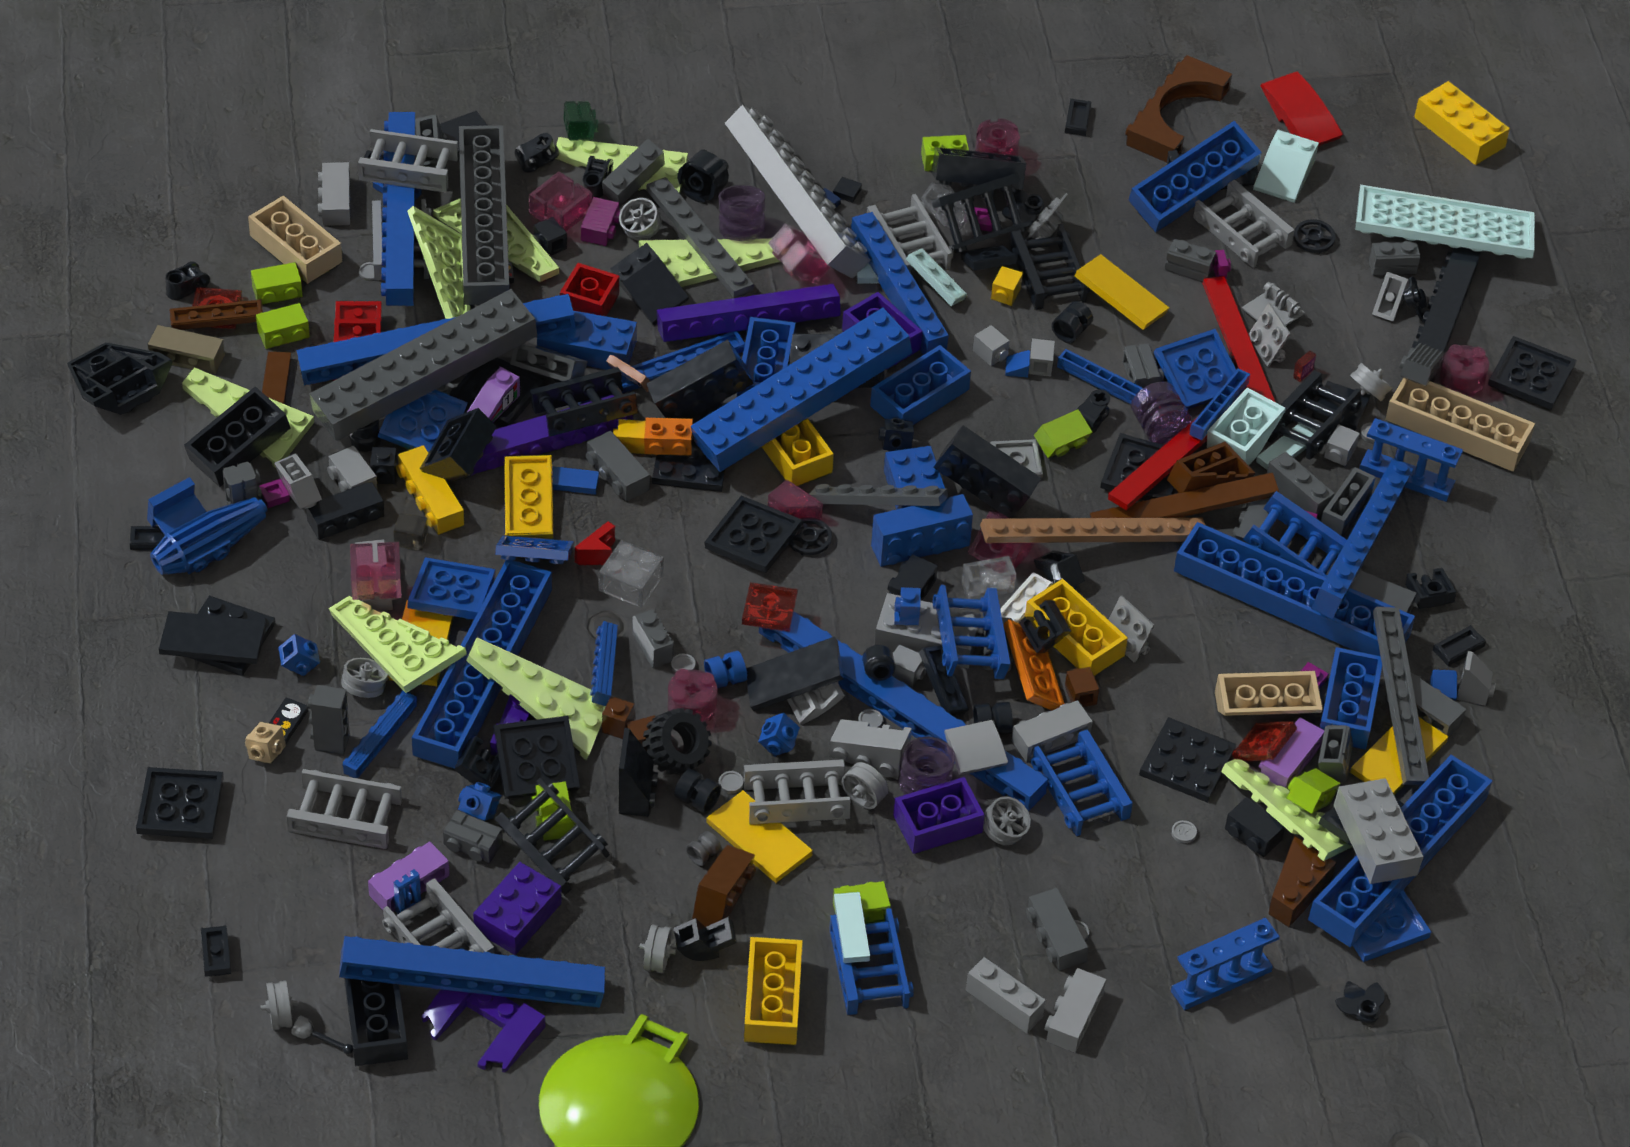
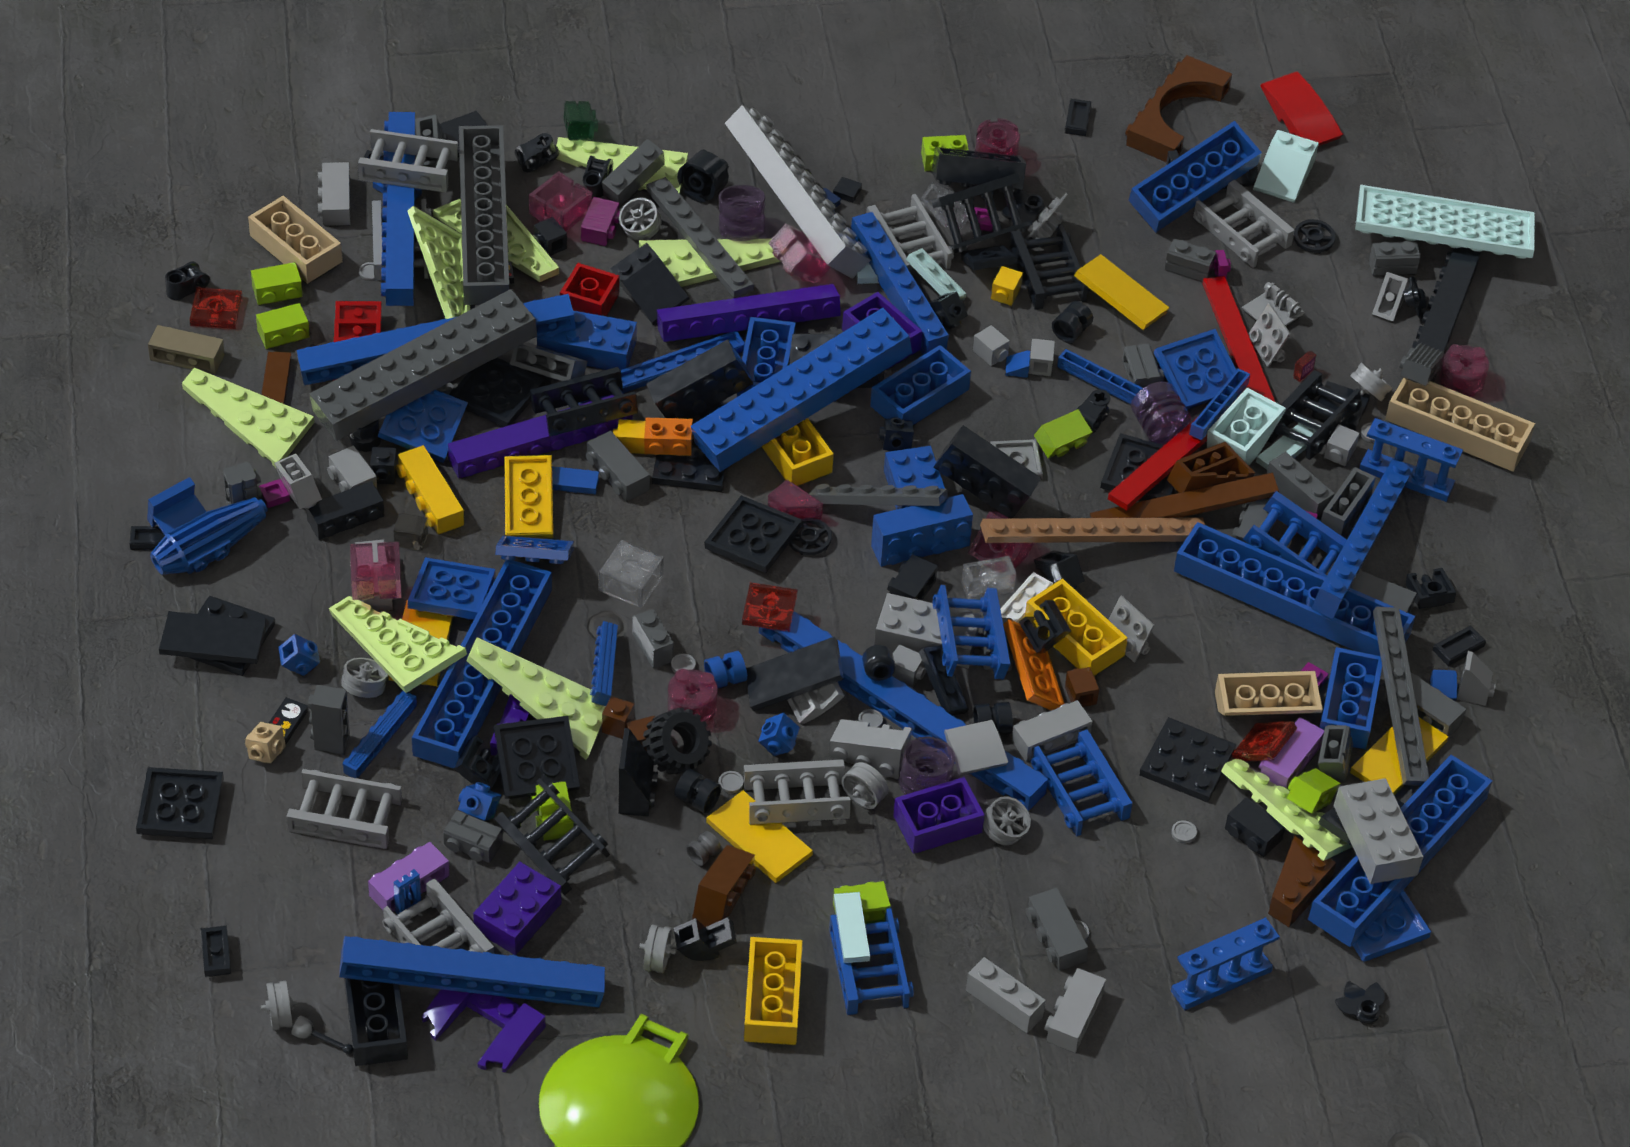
black wedge [67,342,173,415] -> none
reddish brown tile [169,300,263,330] -> none
black brick [184,386,291,487] -> none
black slope [420,408,497,482] -> none
medium lavender slope [467,367,520,422] -> none
red slope [575,521,615,565] -> none
nougat tile [606,355,650,392] -> none
blue brick [894,587,921,626] -> none
yellow brick [1414,81,1510,165] -> none
black plate [1488,336,1577,410] -> none
none -> black brick [929,291,968,329]

